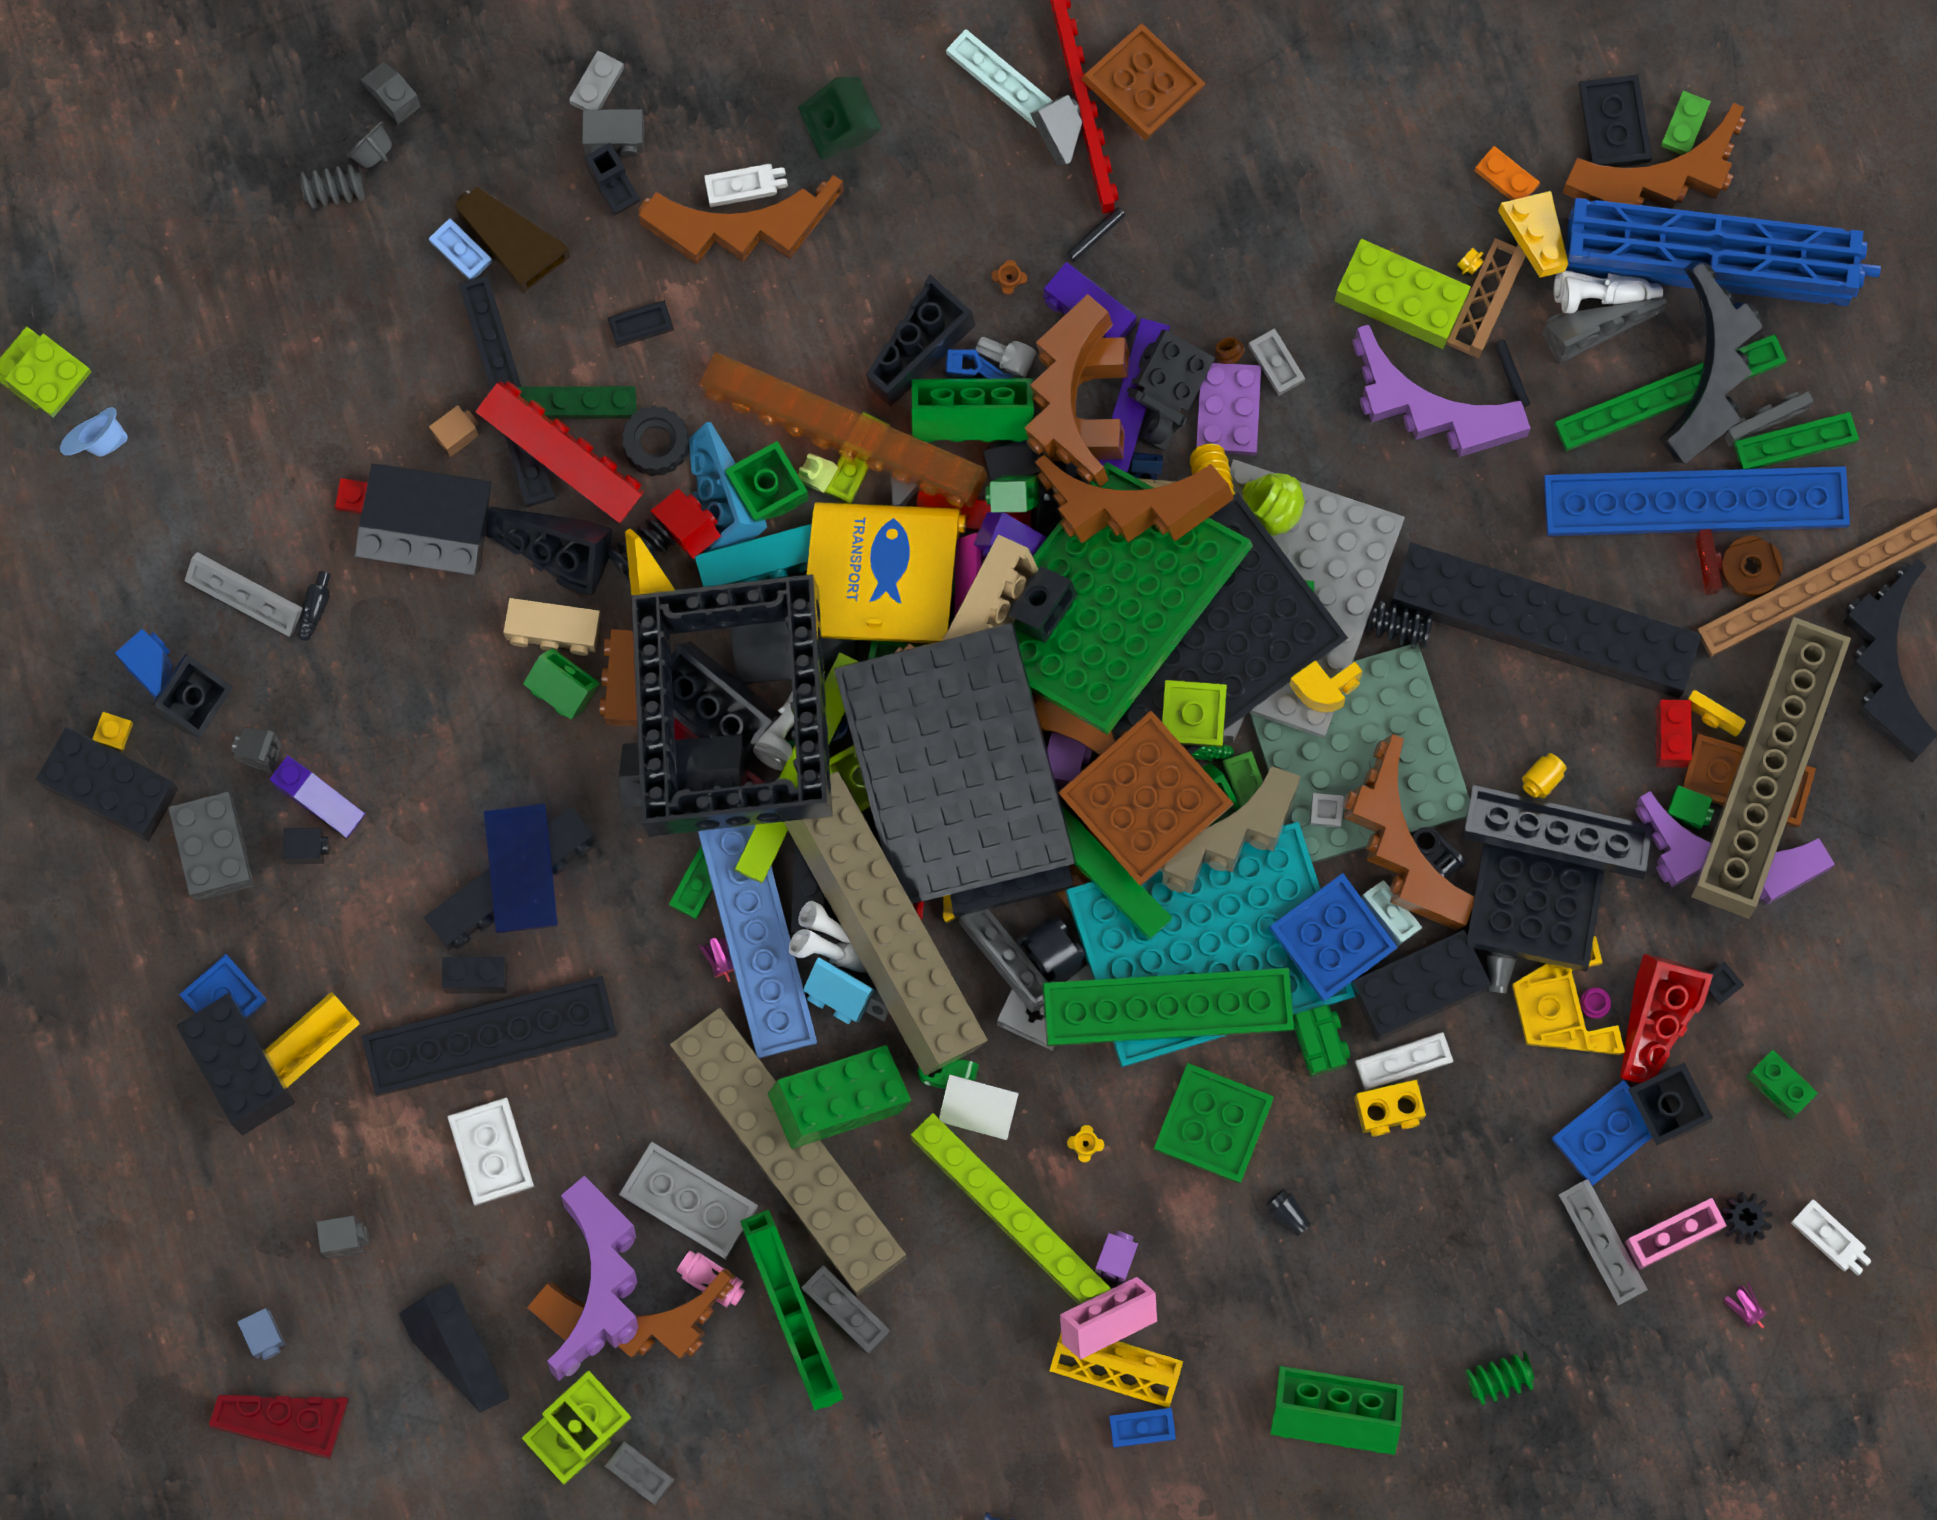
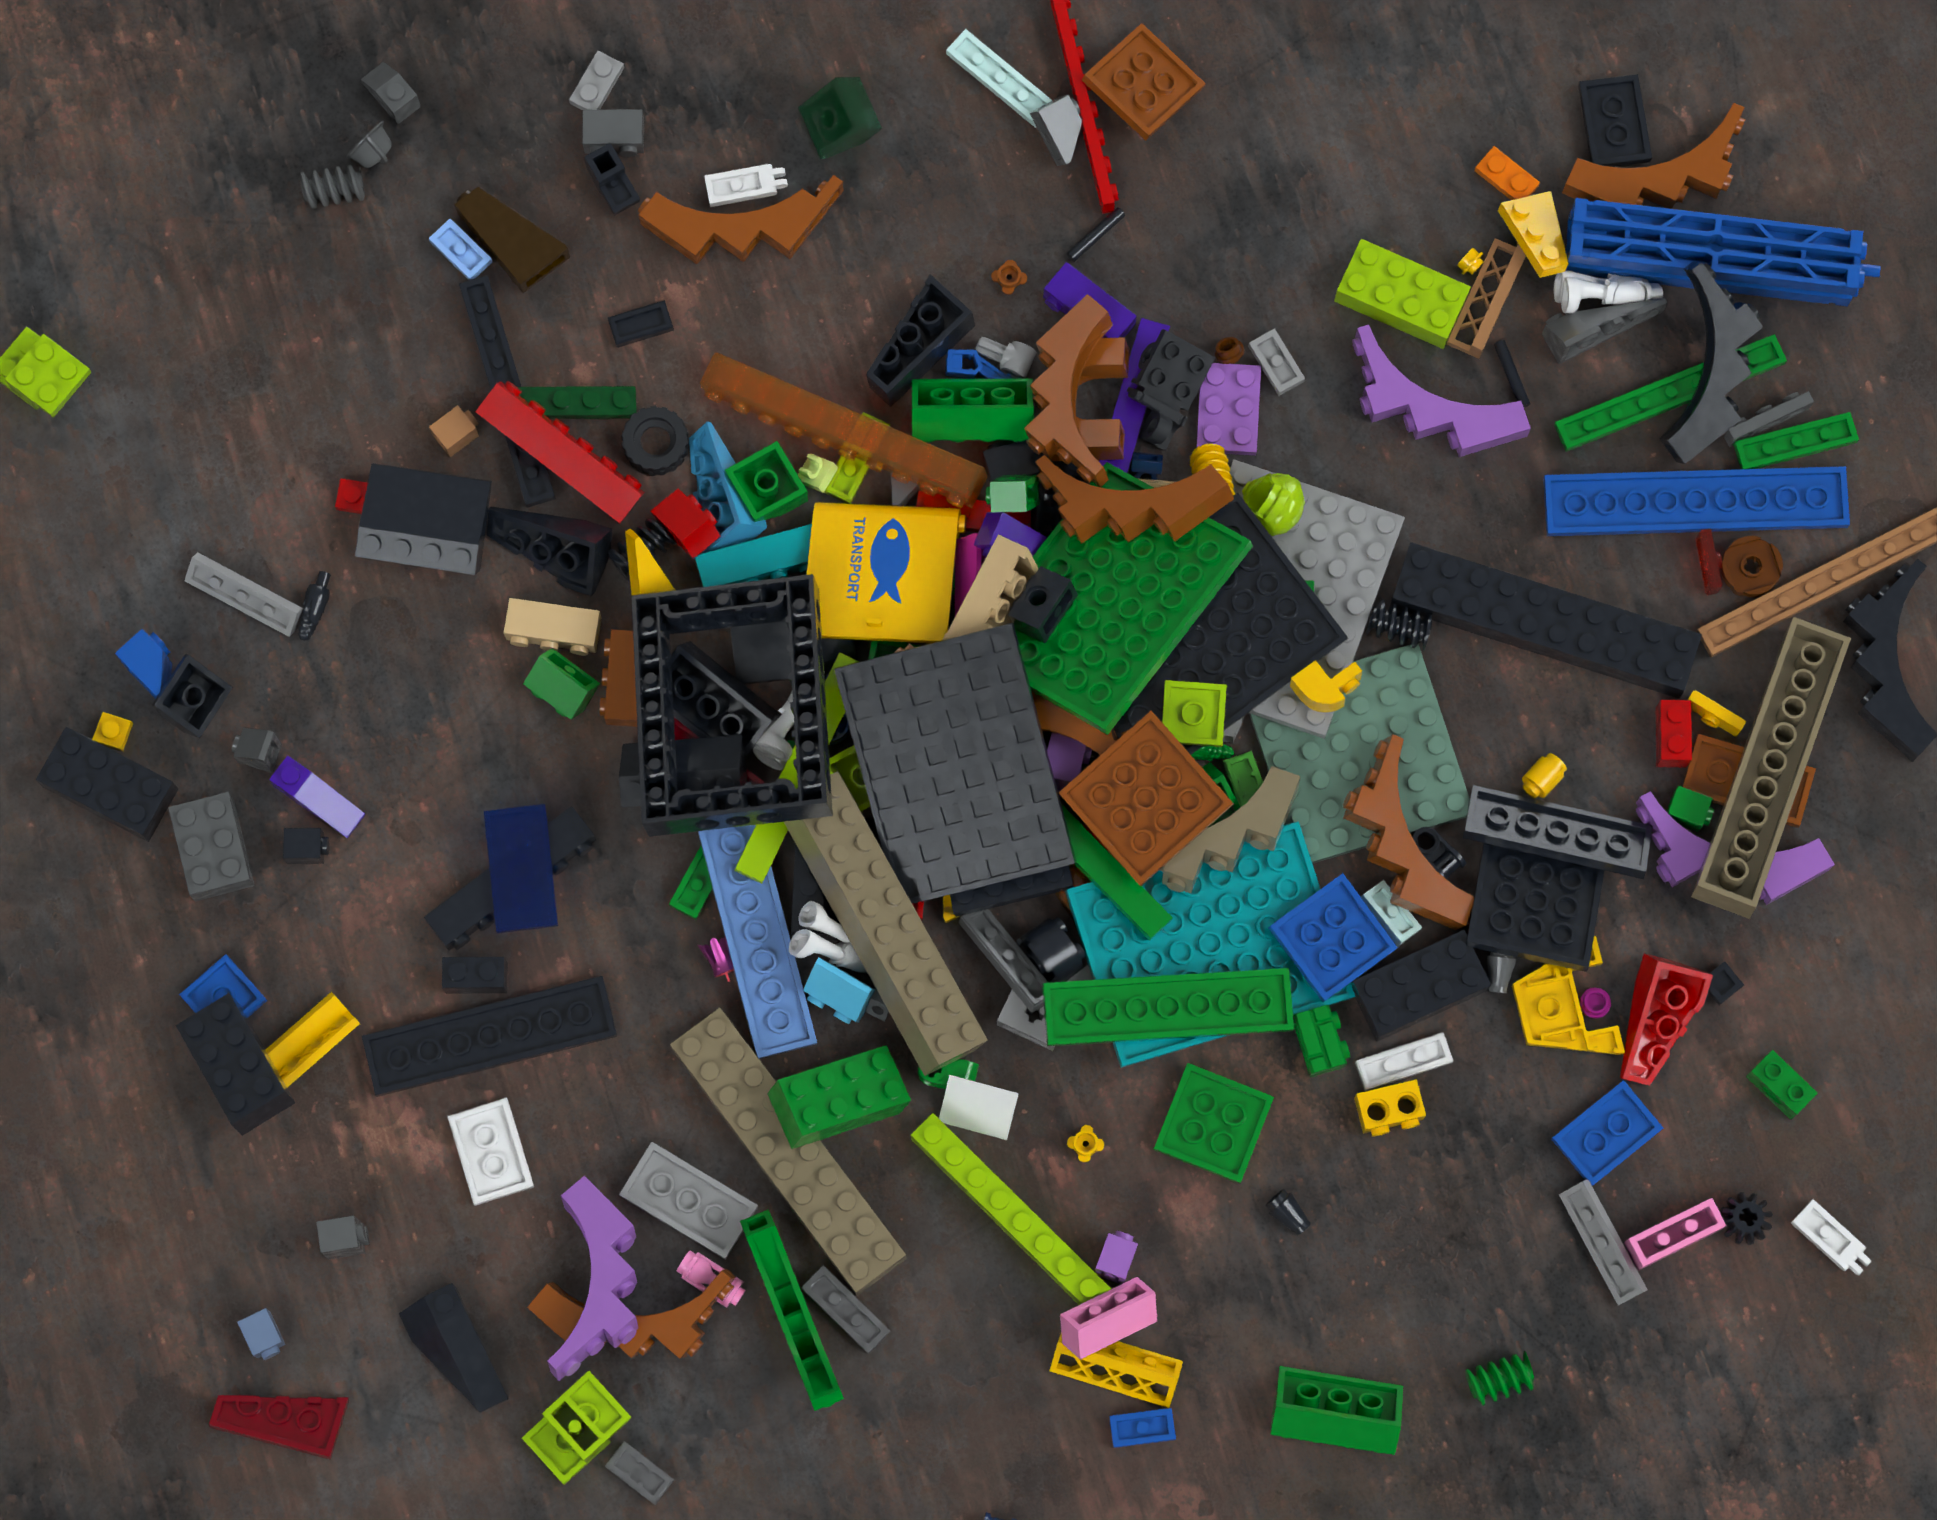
light blue piece [60,407,128,457] -> none
light grey tile [1310,793,1344,828] -> none
black slope [1628,1062,1713,1146] -> none
bright green plate [1661,91,1711,155] -> none
flat silver piece [1723,1281,1767,1328] -> none

